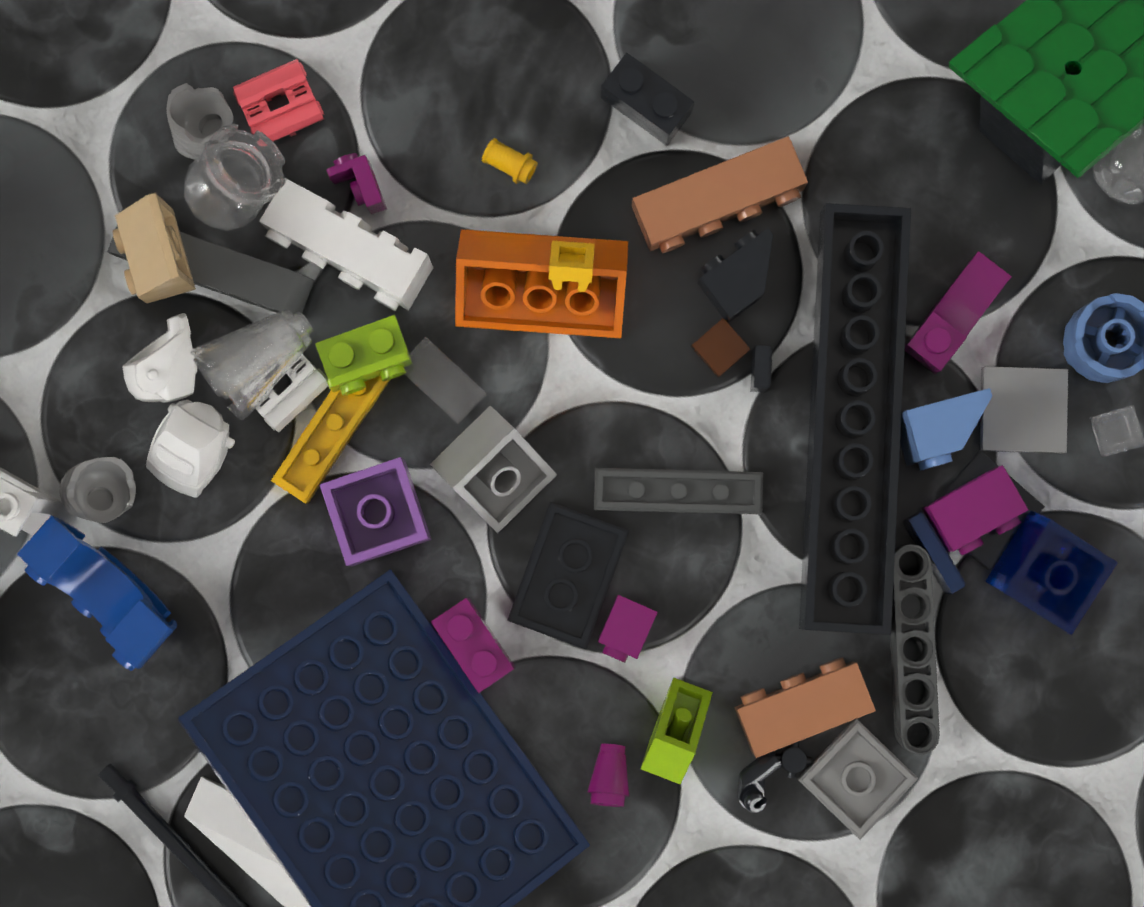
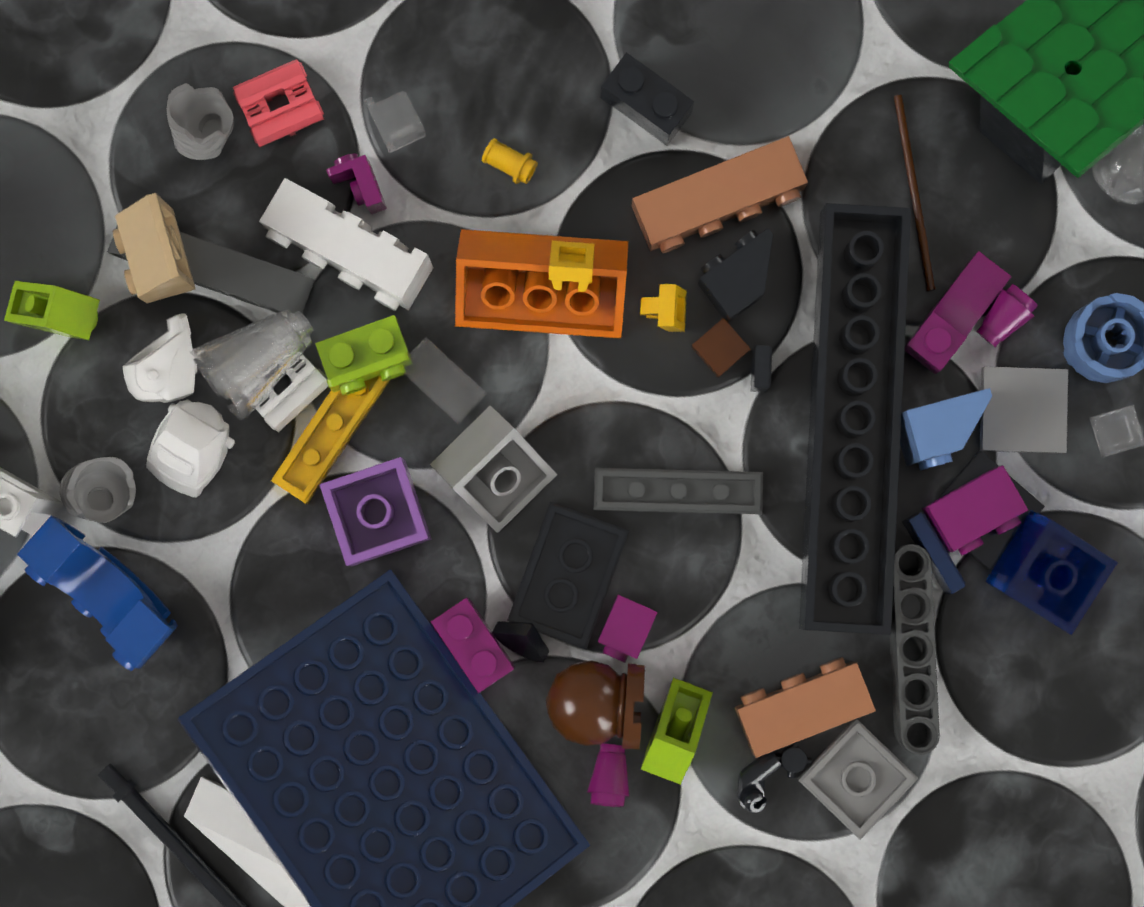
clear tile [184,124,286,231] -> none
none -> lime slope [4,281,100,340]
none -> clear panel [364,91,426,153]
none -> black tile [492,621,549,663]
none -> reddish brown tile [546,660,645,749]
none -> yellow tile [640,284,687,332]
none -> reddish brown piece [894,95,935,291]
none -> magenta cone [976,284,1038,348]

